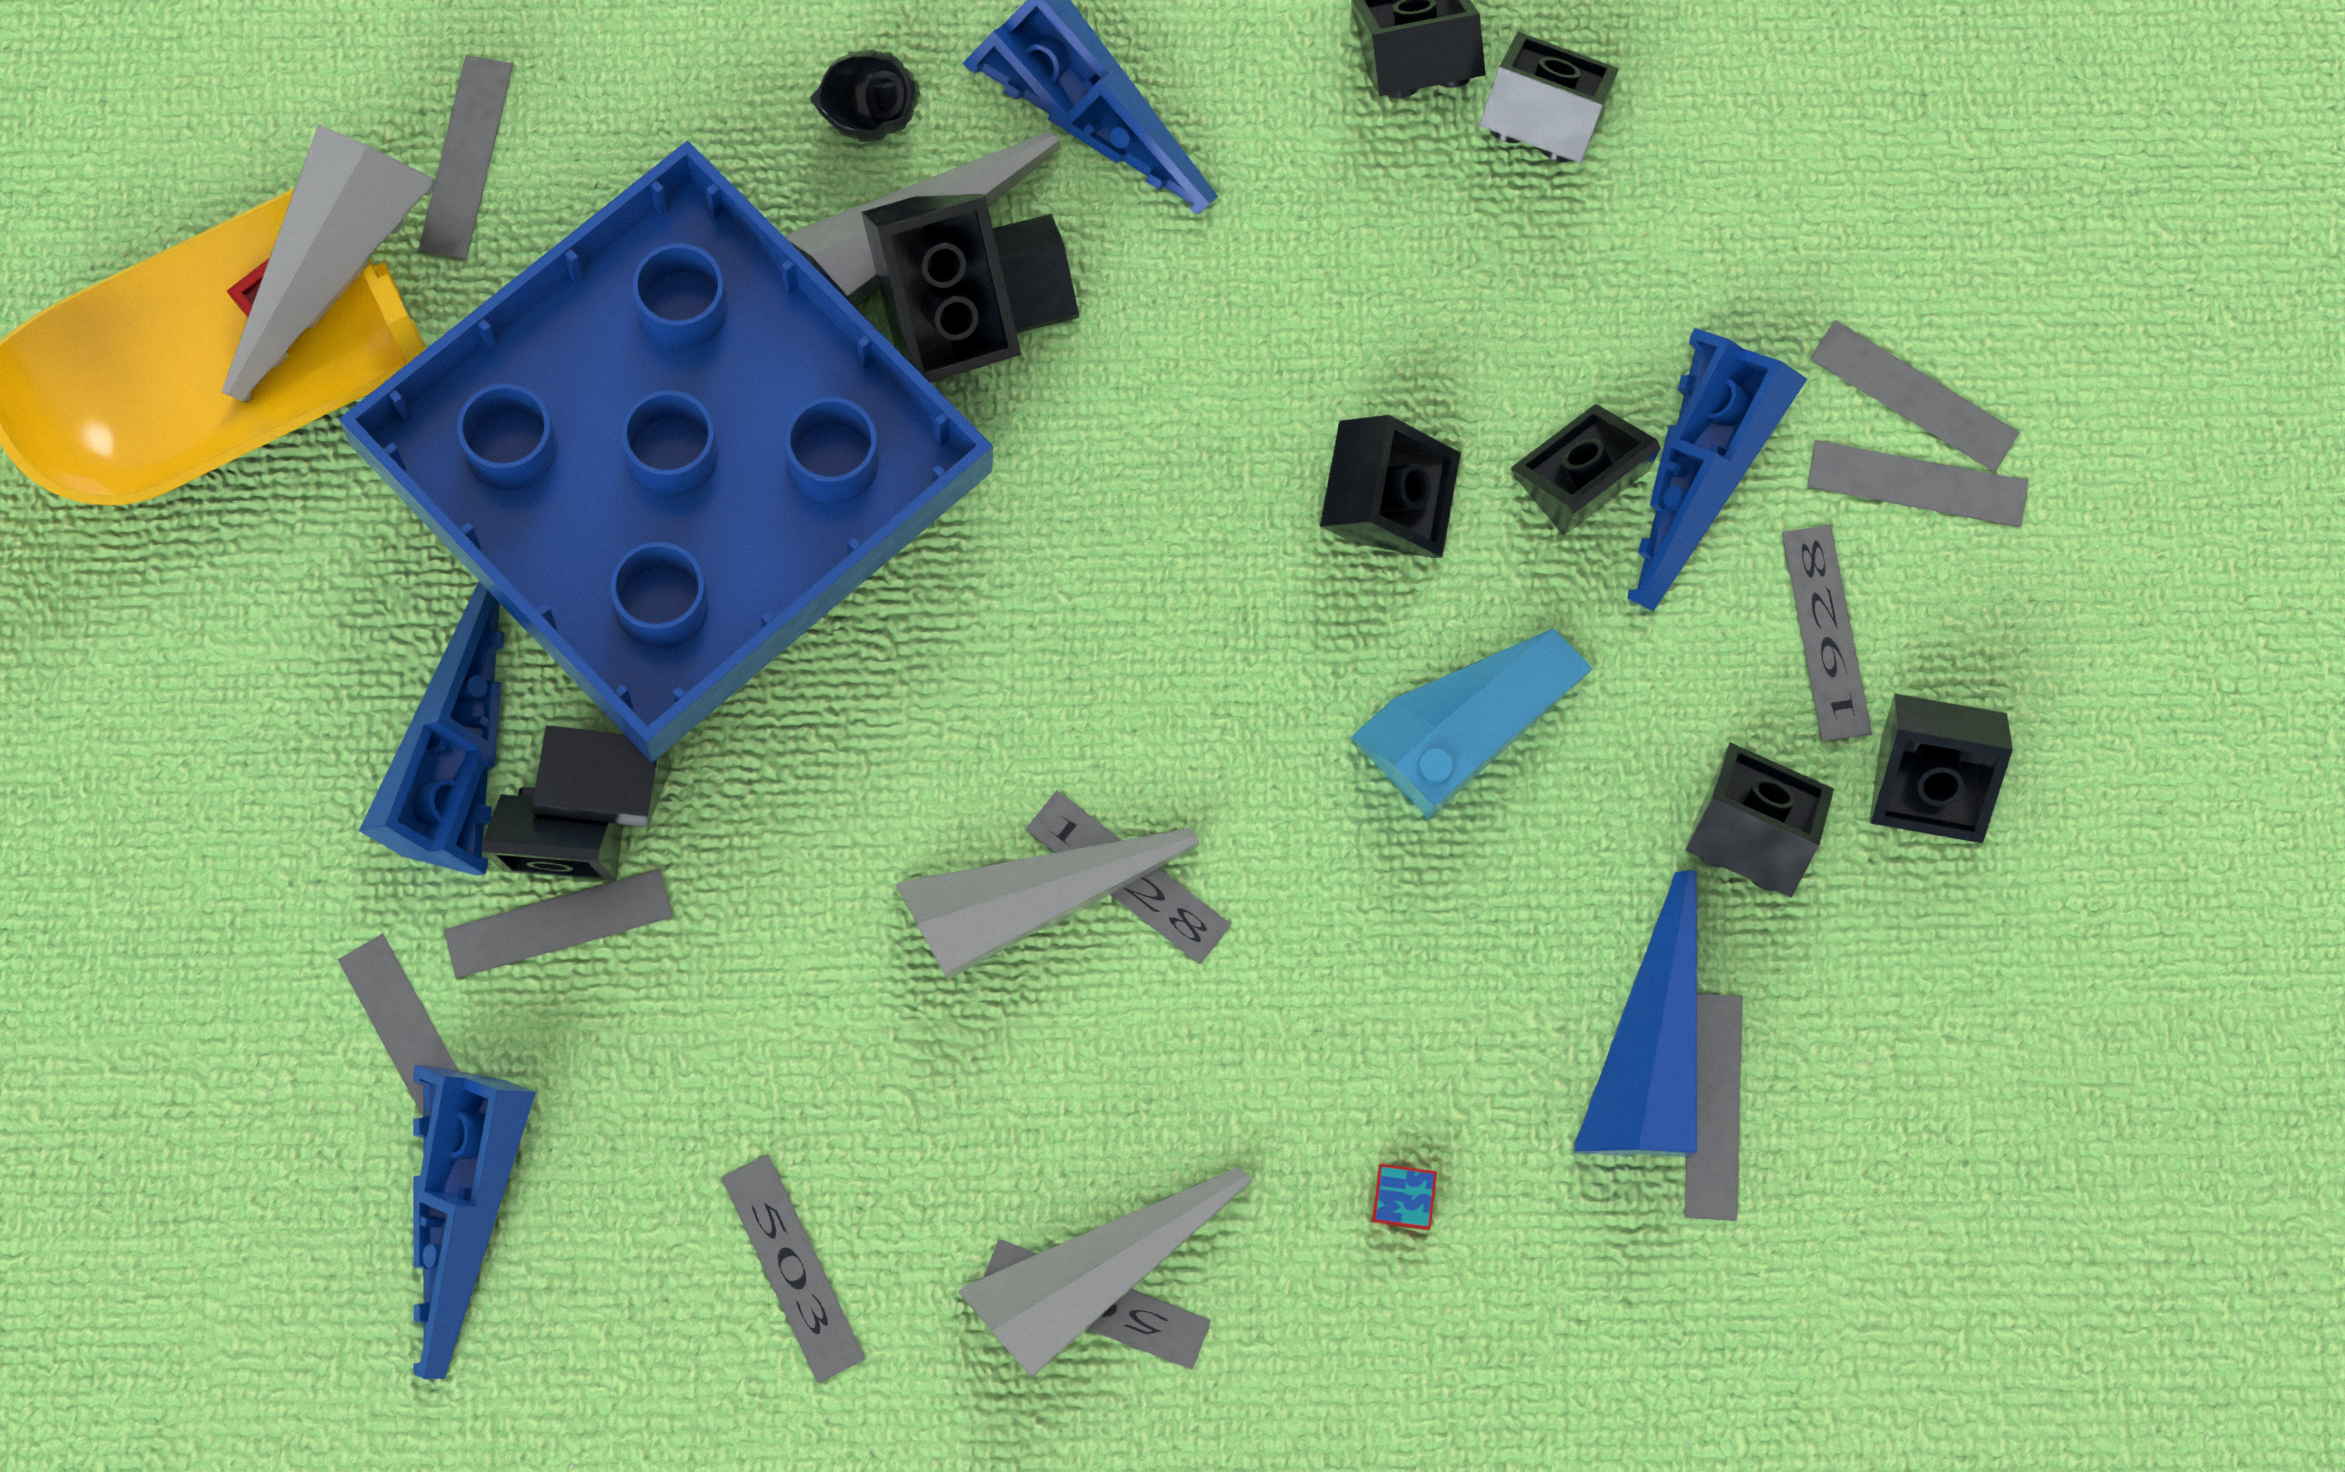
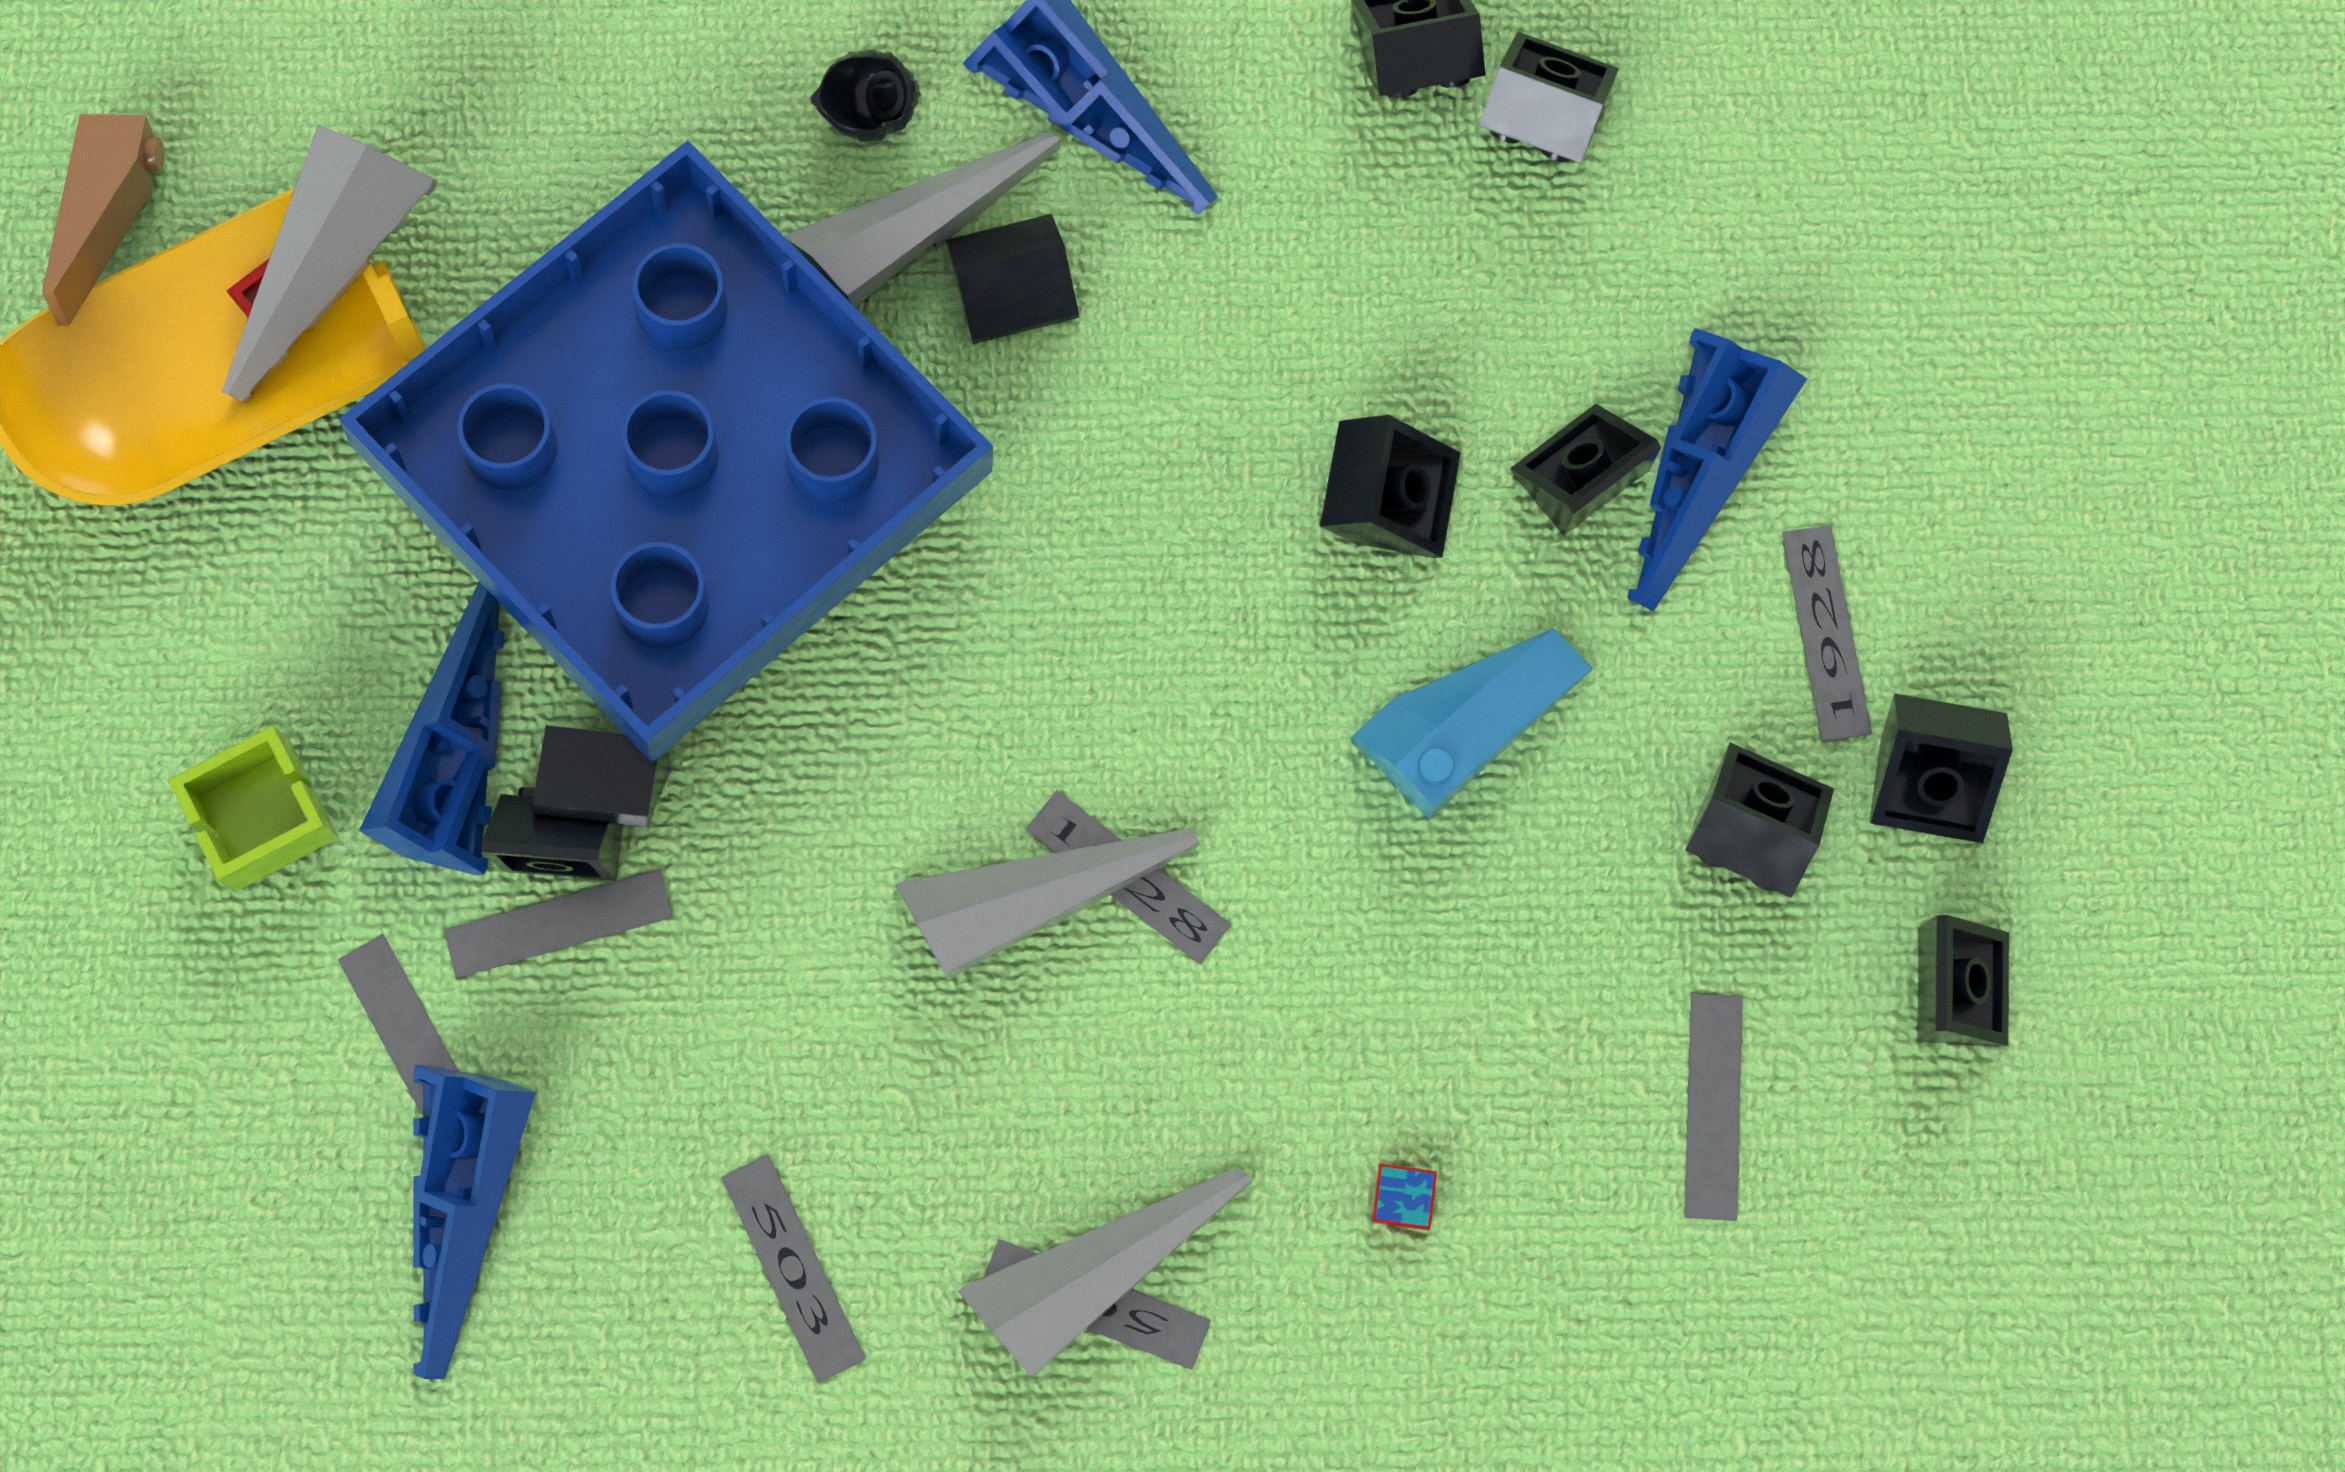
flat silver sticker [418,55,513,260] -> none
black slope [861,194,1021,382] -> none
blue wedge [1573,870,1697,1157] -> none
flat silver sticker [1807,440,2028,527] -> none
flat silver sticker [1810,320,2020,472] -> none
none -> medium nougat slope [42,114,164,326]
none -> lime piece [168,726,339,892]
none -> black slope [1917,915,2009,1046]

